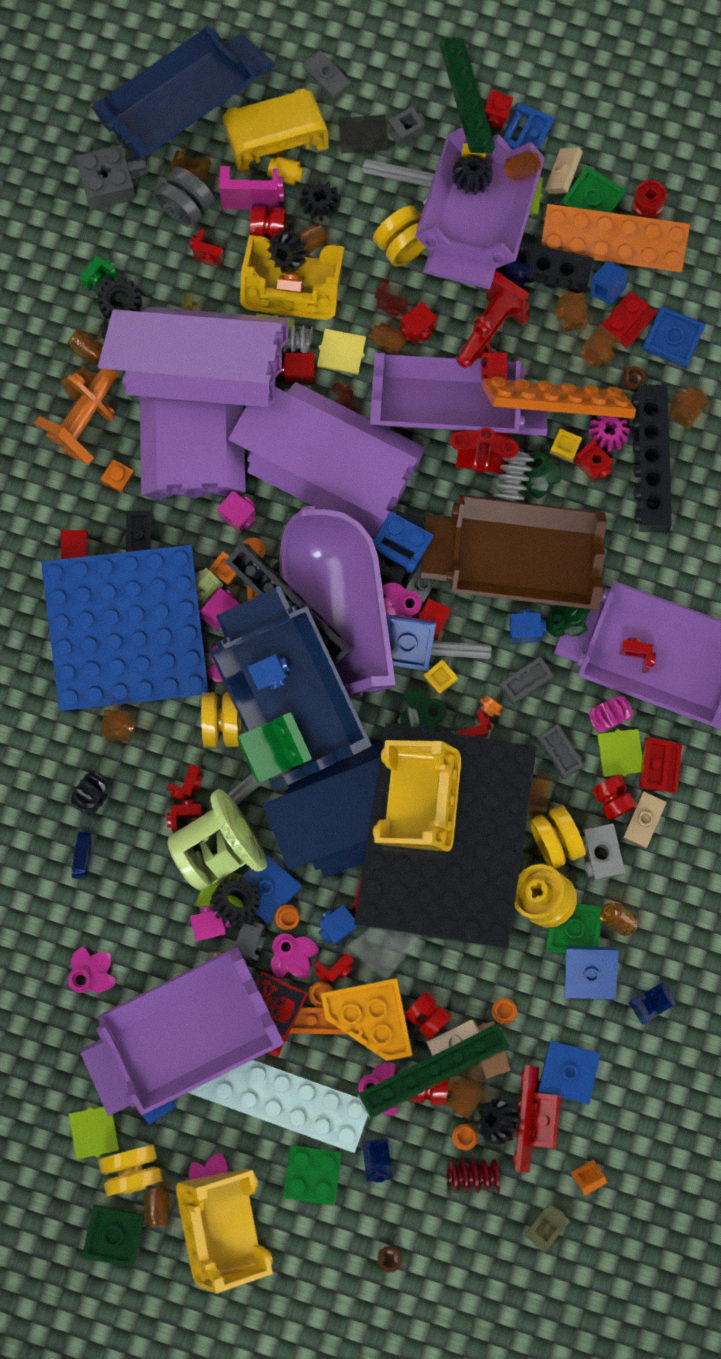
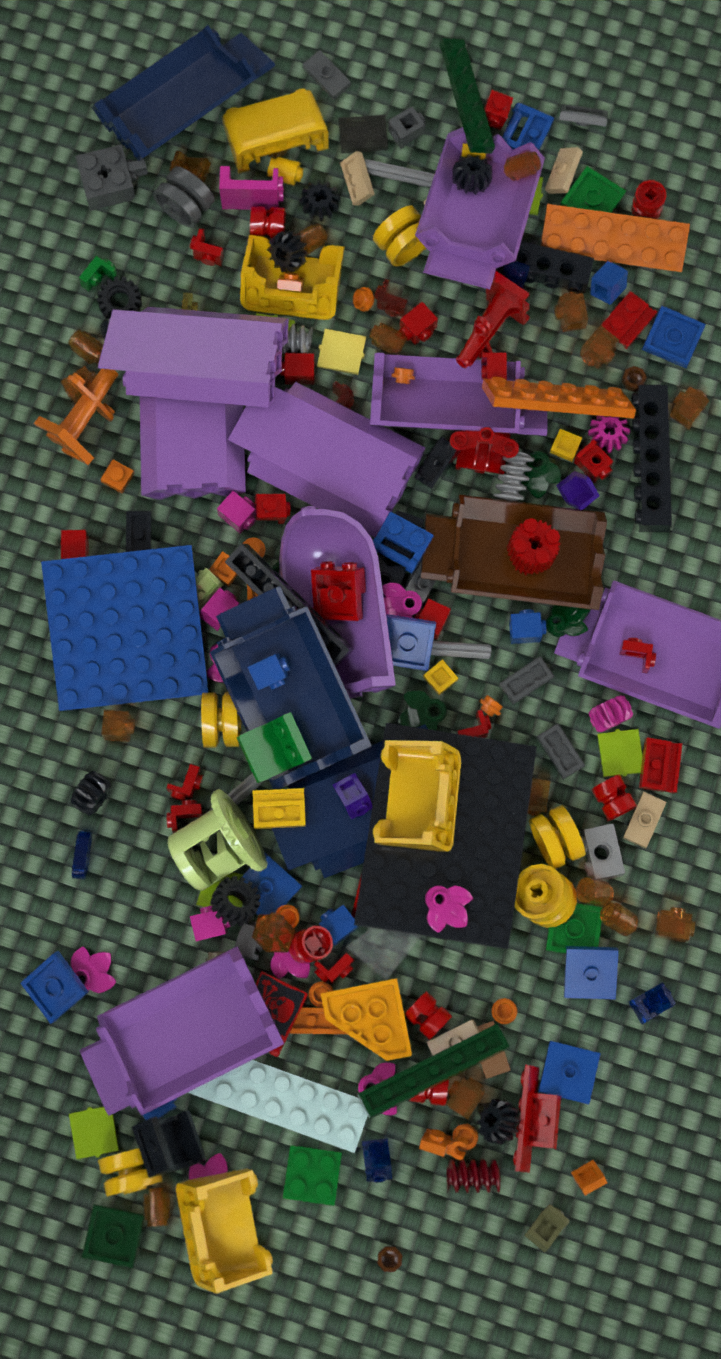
none -> blue plate [20,951,89,1024]
none -> black panel [132,1110,206,1178]
none -> clear orange brick [252,912,295,952]
none -> yellow plate [253,788,306,829]
none -> red bracket [255,494,290,524]
none -> red wheel [288,926,333,964]
none -> red plate [311,561,366,621]
none -> dark purple bracket [333,773,373,819]
none -> tan plate [340,151,375,206]
none -> orange plate [353,287,374,312]
none -> orange plate [391,367,416,384]
none -> black hinge [414,436,461,491]
none -> orange plate [419,1129,469,1160]
none -> dark pink plate [425,886,473,933]
none -> red brick [507,518,560,575]
none -> dark purple panel [556,471,600,510]
none -> dark grey plate [559,104,608,127]
none -> clear orange brick [576,877,614,906]
none -> clear orange brick [655,907,695,942]

